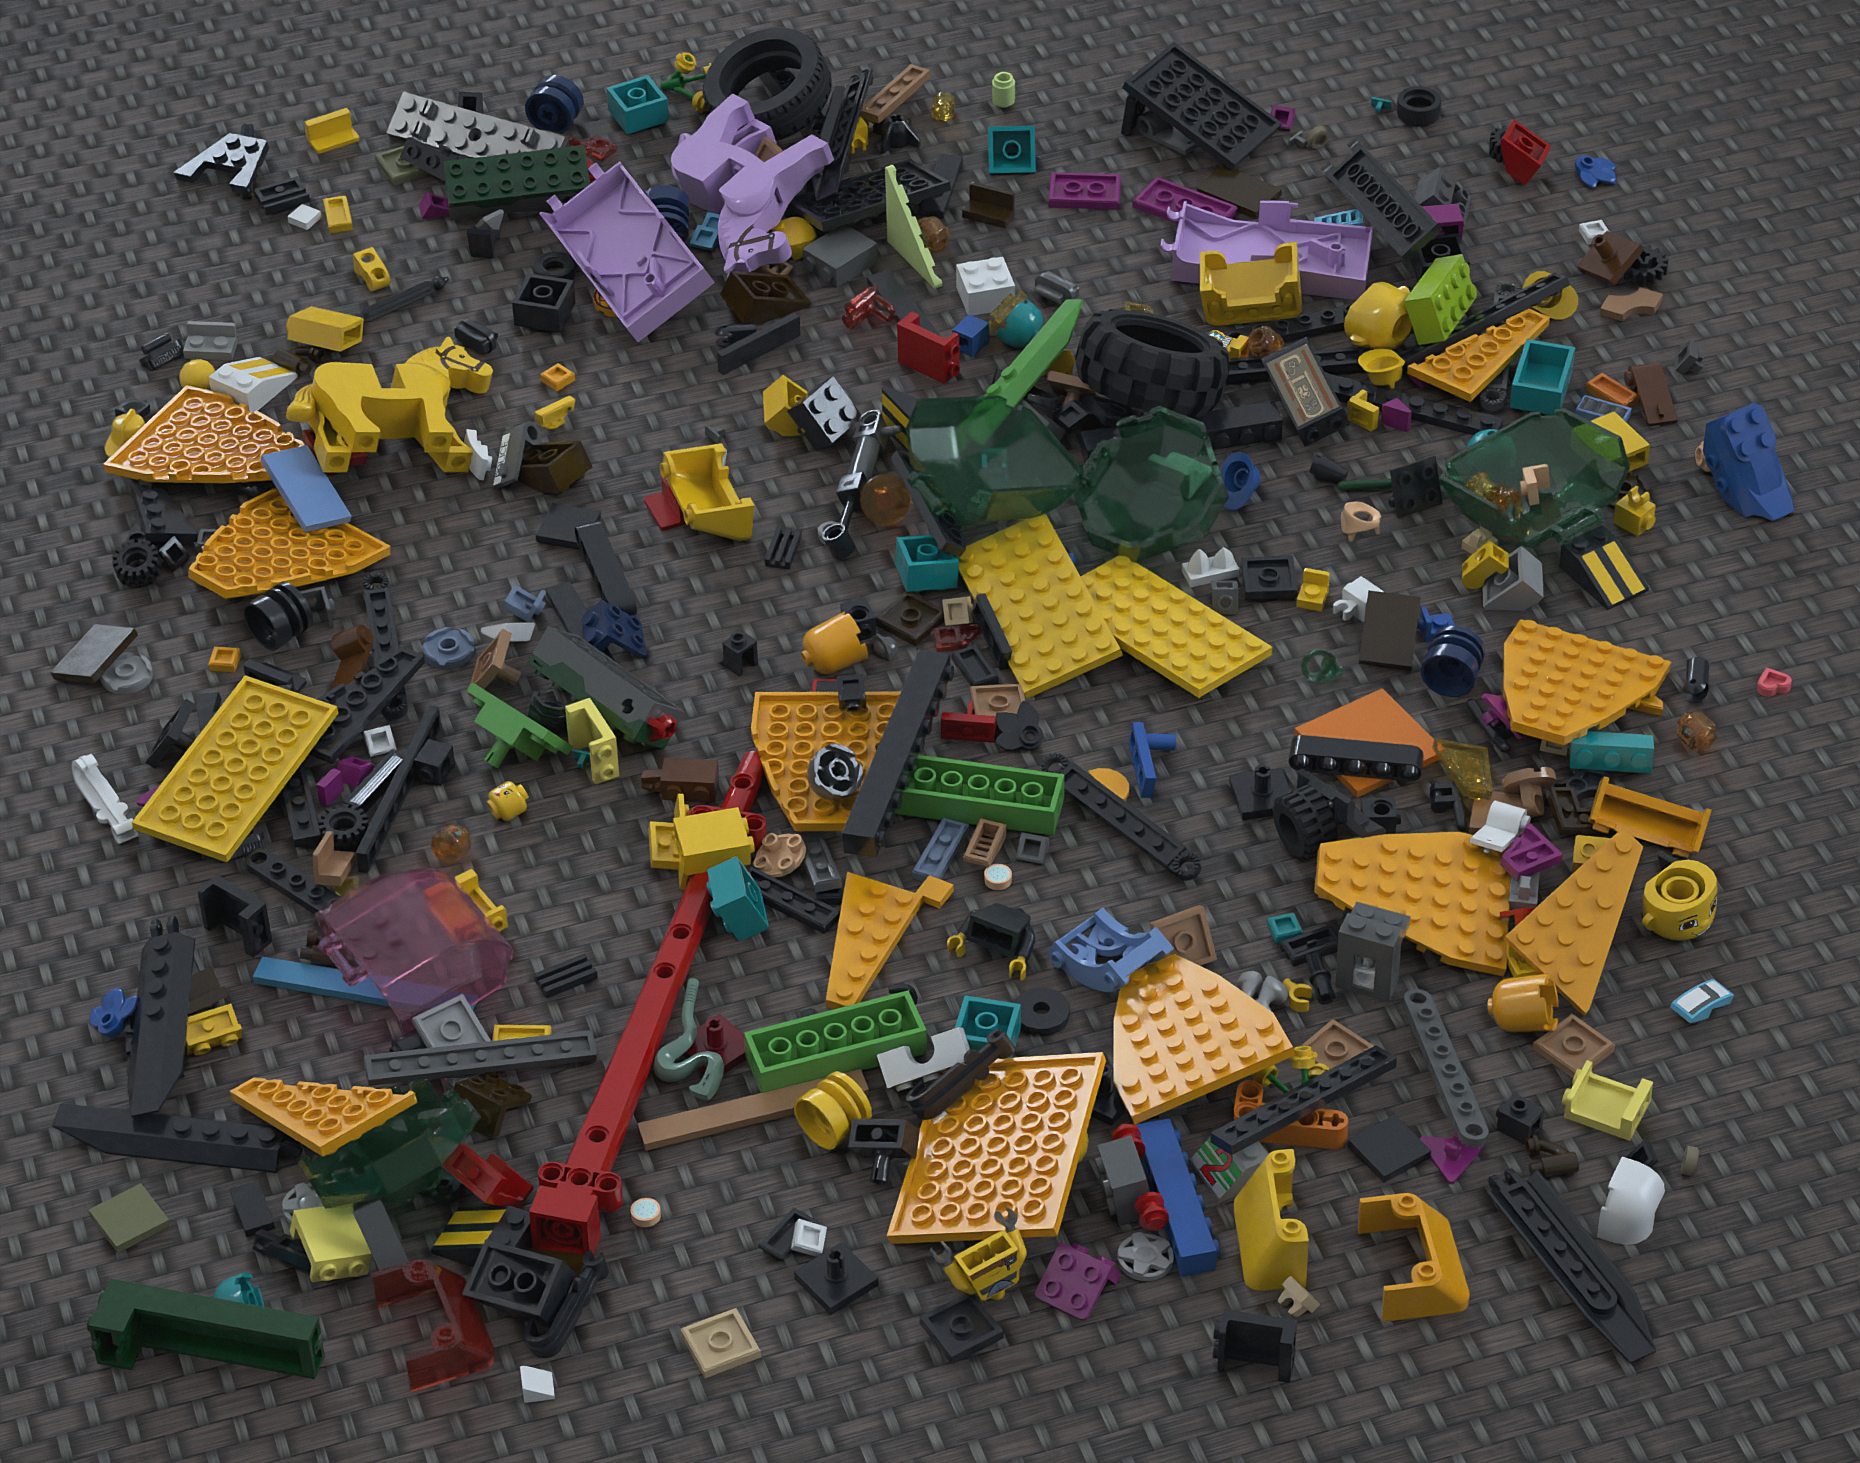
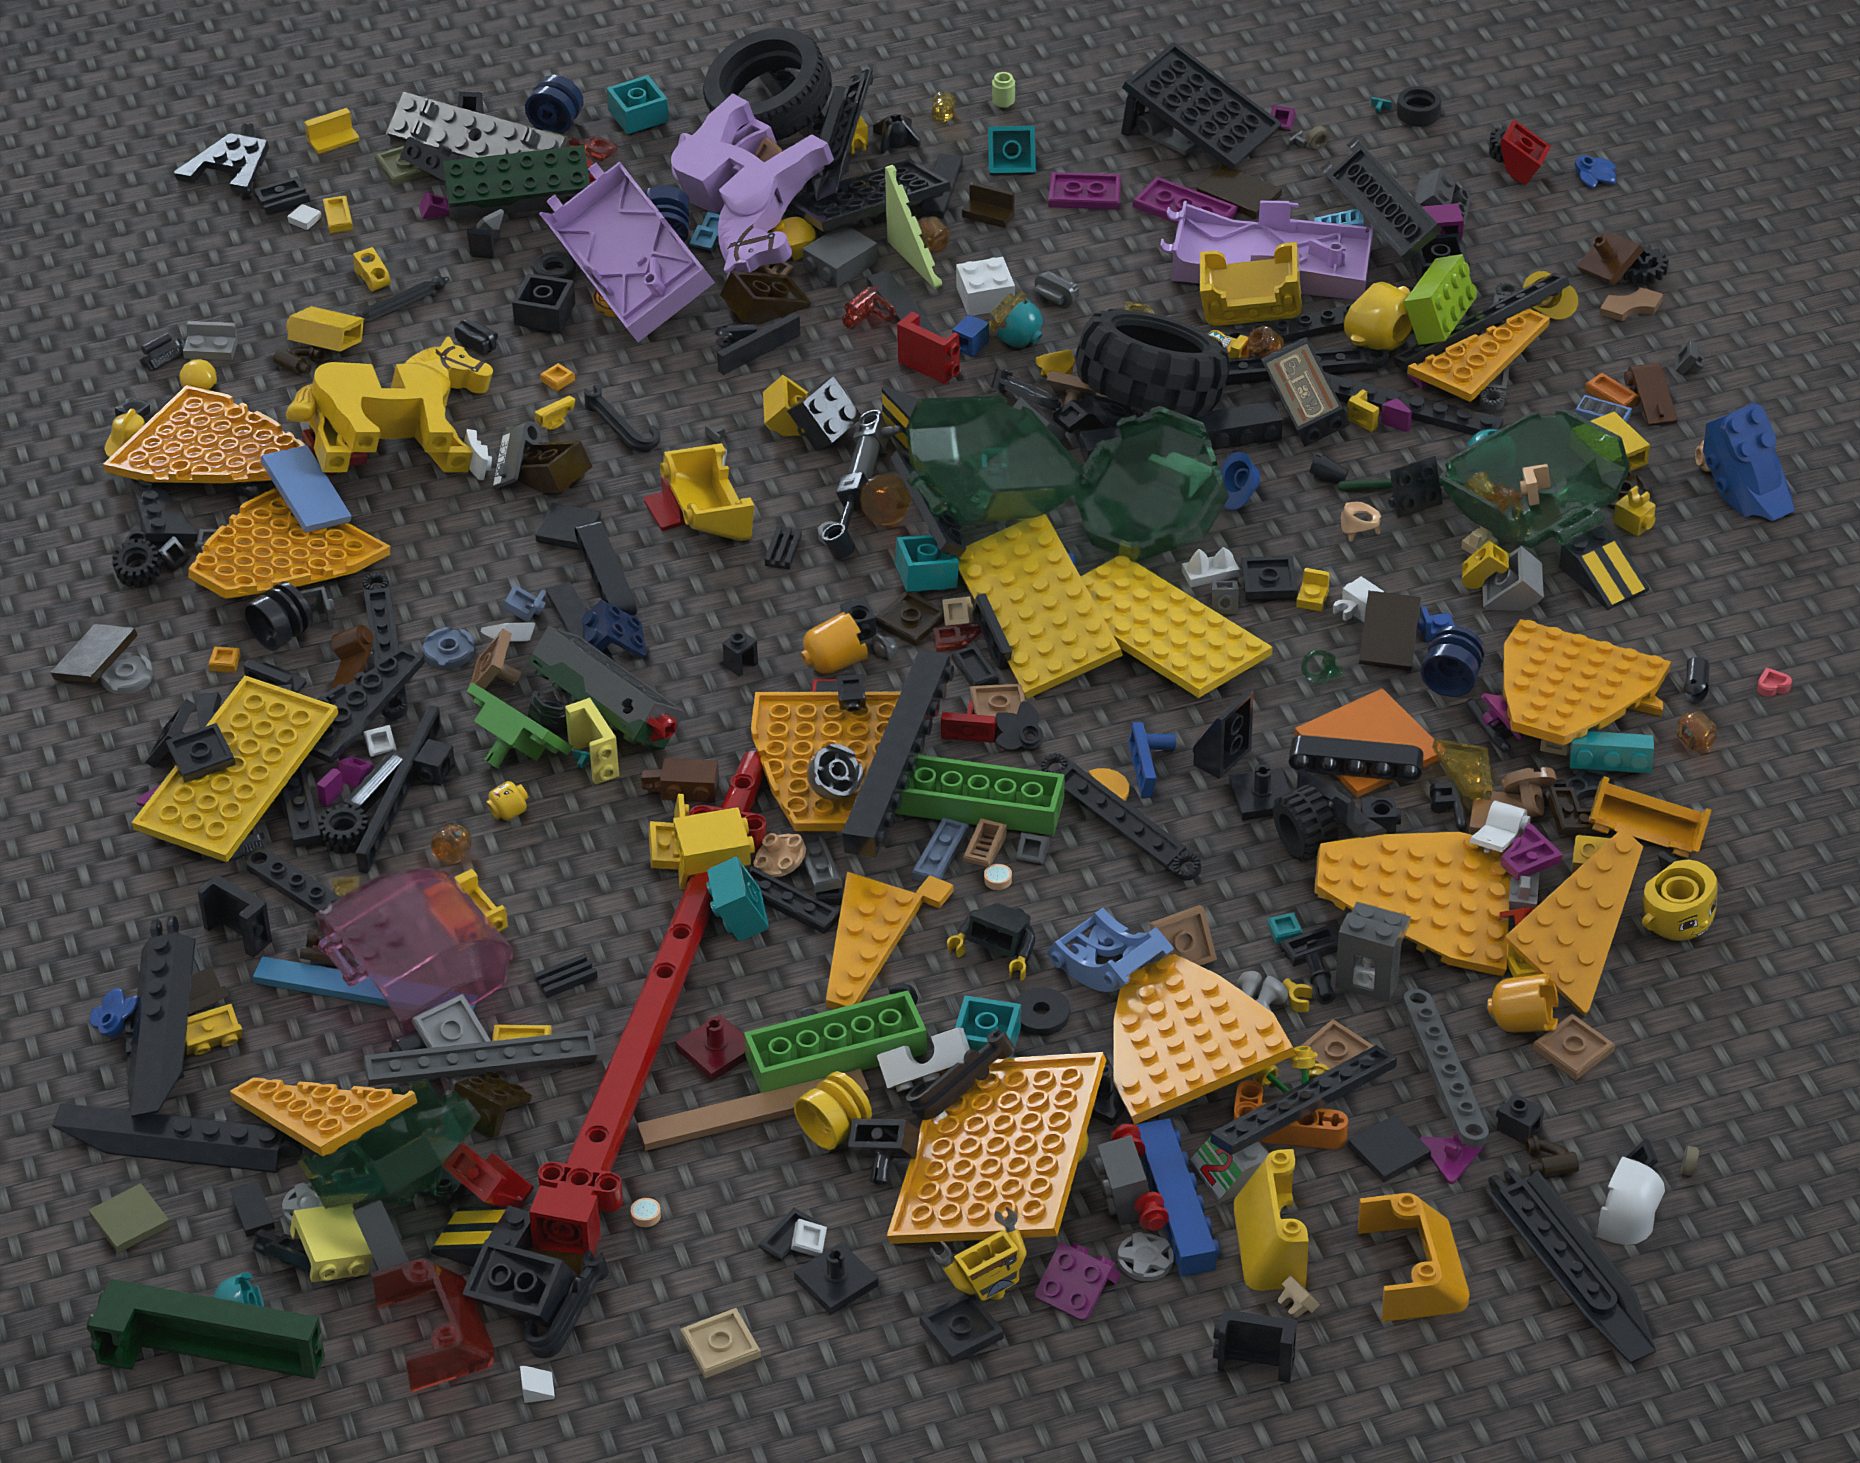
white piece [72,754,139,844] -> none
white slope [209,357,298,412] -> none
medium nougat panel [313,831,356,886] -> none
sand green animal [654,978,724,1100] -> none
plant [660,52,711,113] -> none
medium nougat fence [861,64,931,133] -> none
bright green hinge [940,299,1083,453] -> none
yellow piece [1358,349,1405,390] -> none
teal piece [1510,339,1575,416] -> none
light yellow panel [1562,1060,1653,1141] -> none
white tile [1579,220,1609,245] -> none
slope [1670,979,1734,1023] -> none
none -> black tile [166,723,236,783]
none -> black piece [584,385,660,452]
none -> black slope [1193,688,1254,779]

